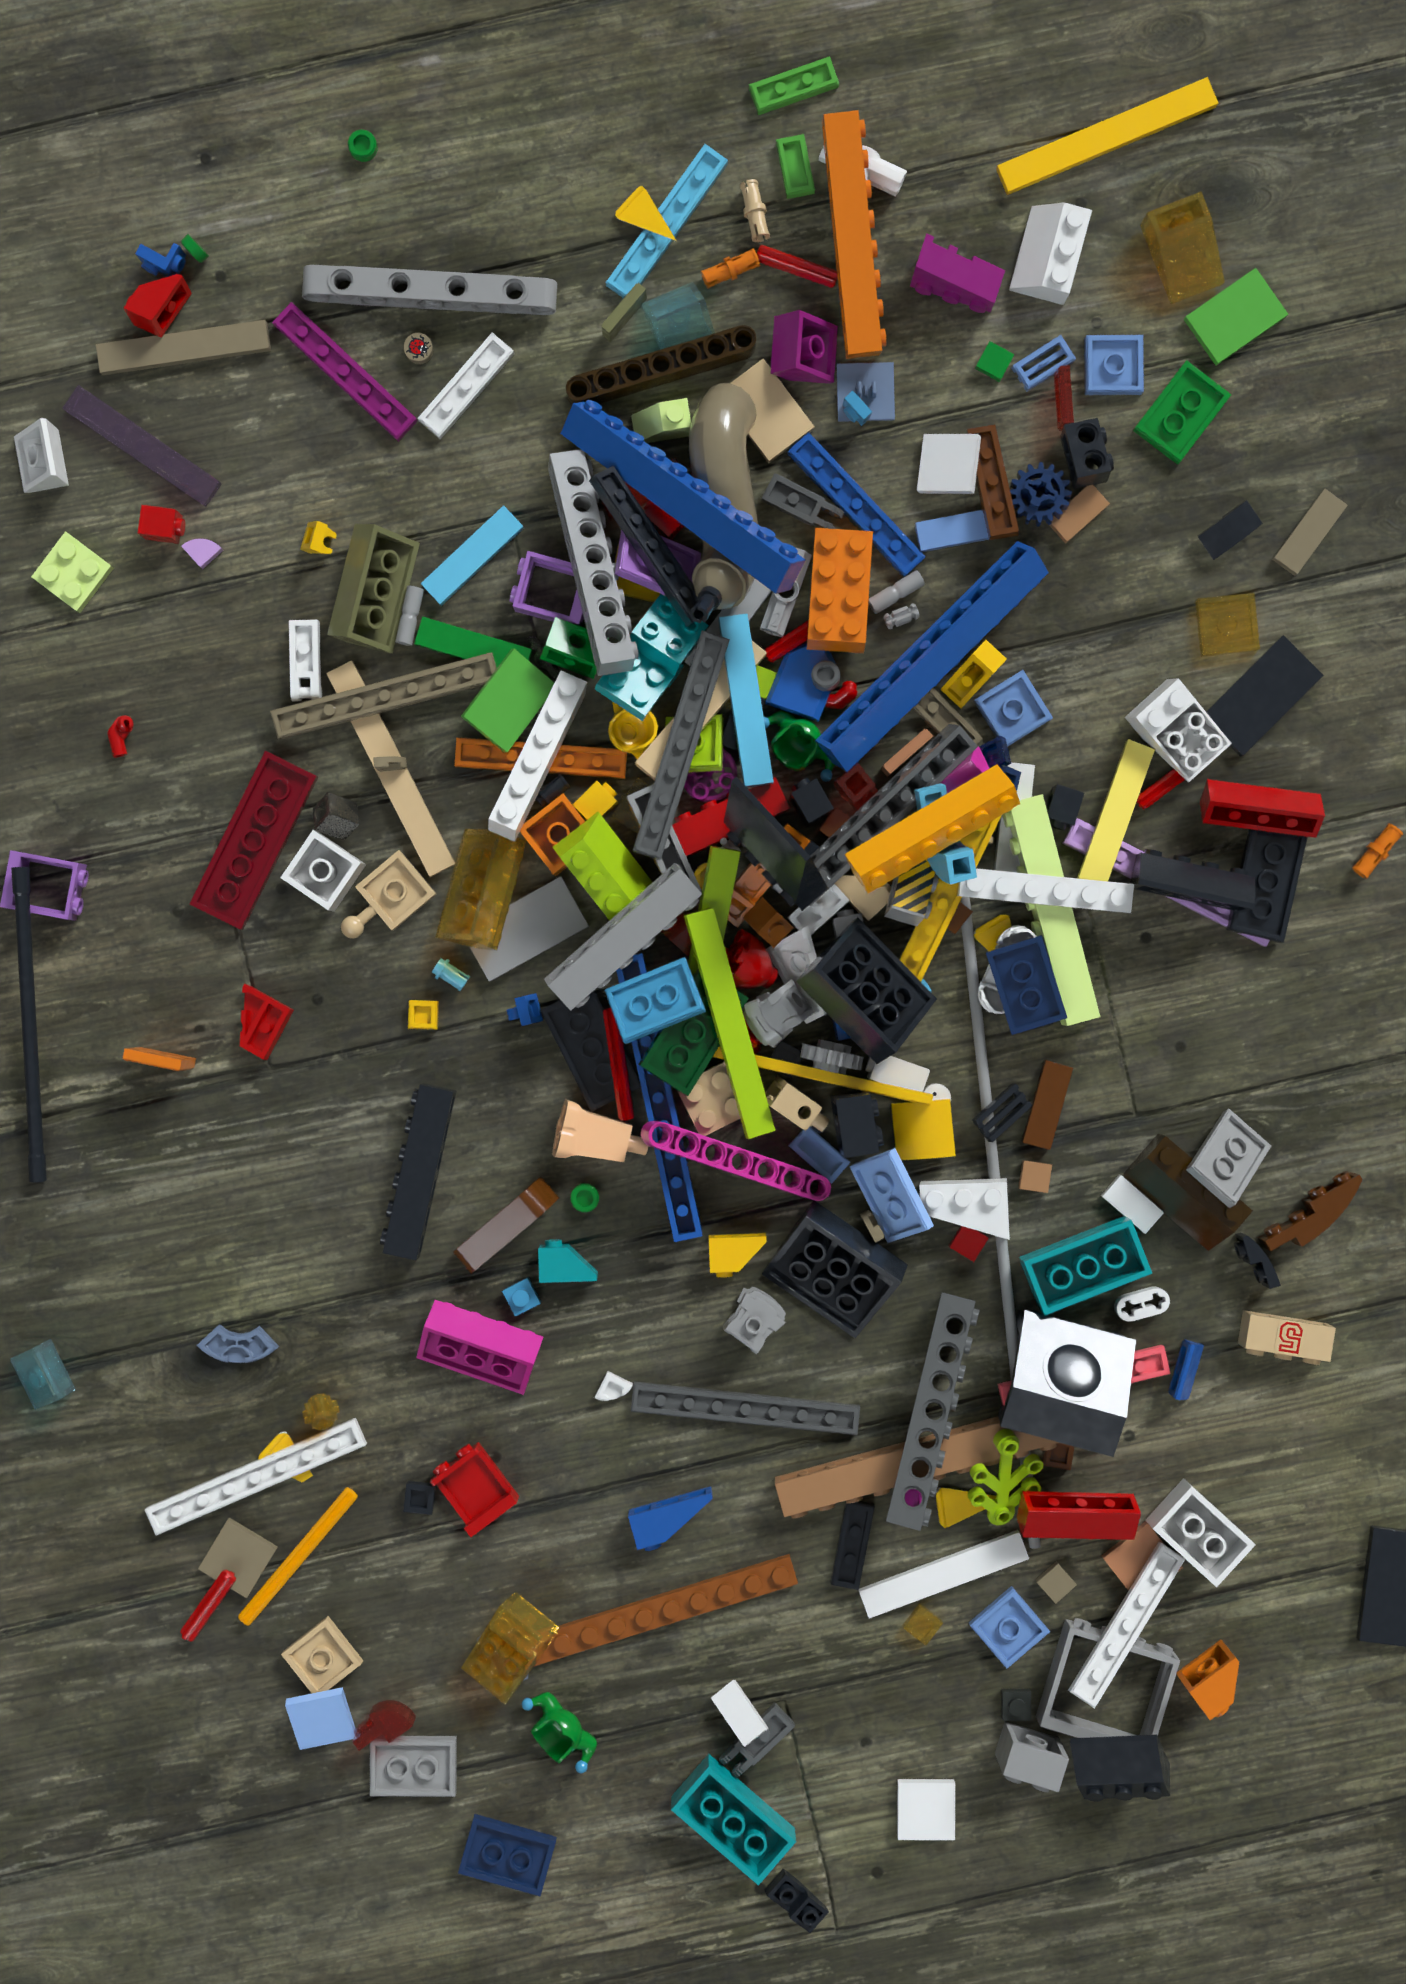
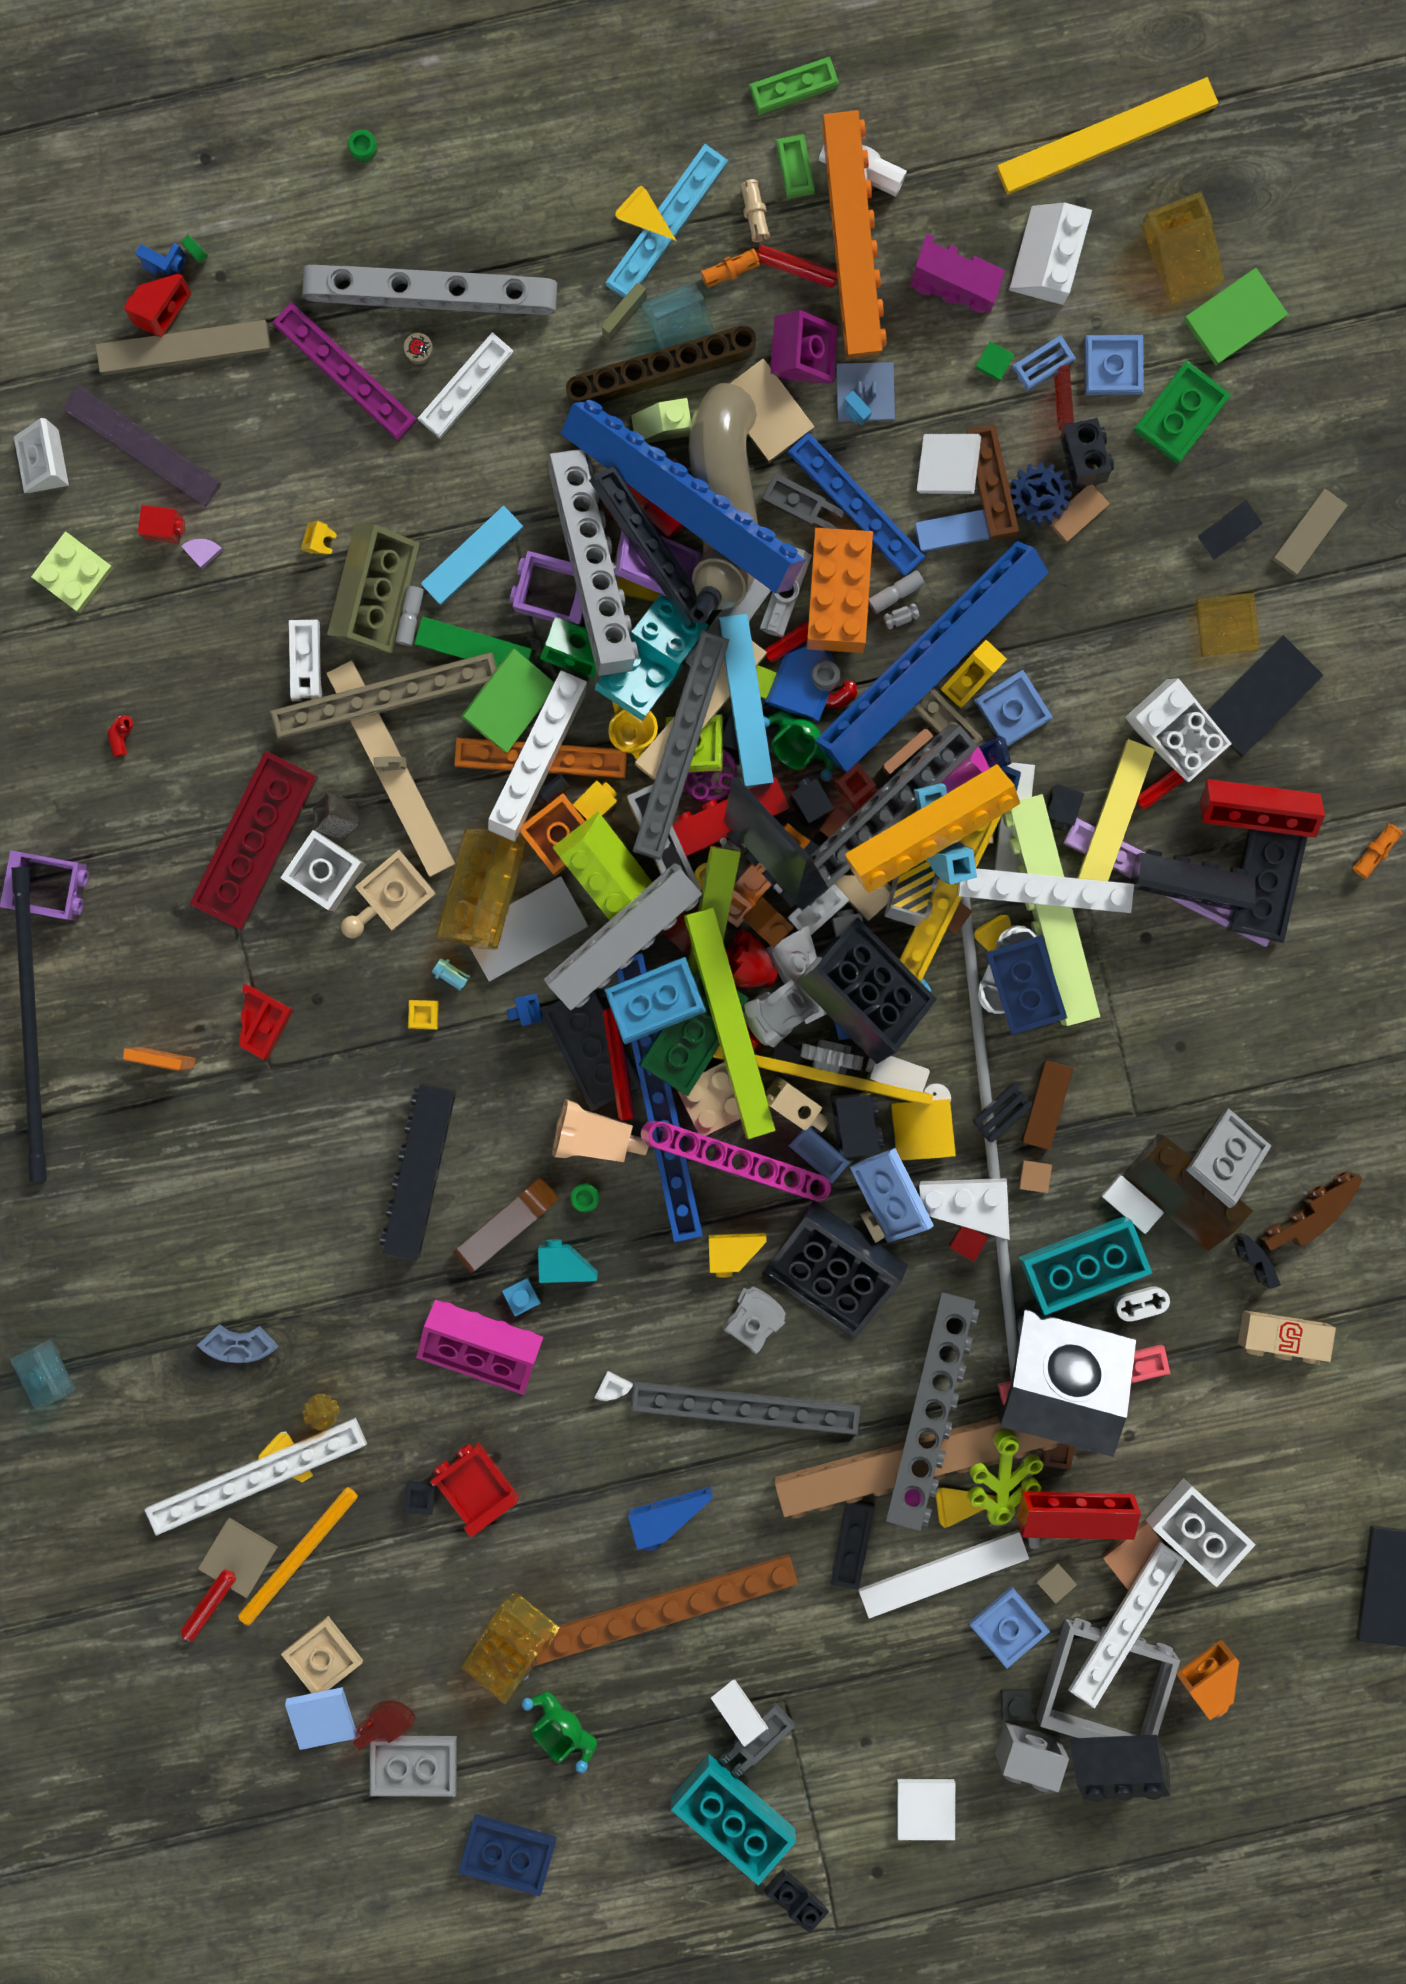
clear yellow tile [903,1603,943,1645] -> none
blue slope [1168,1339,1204,1400] -> none

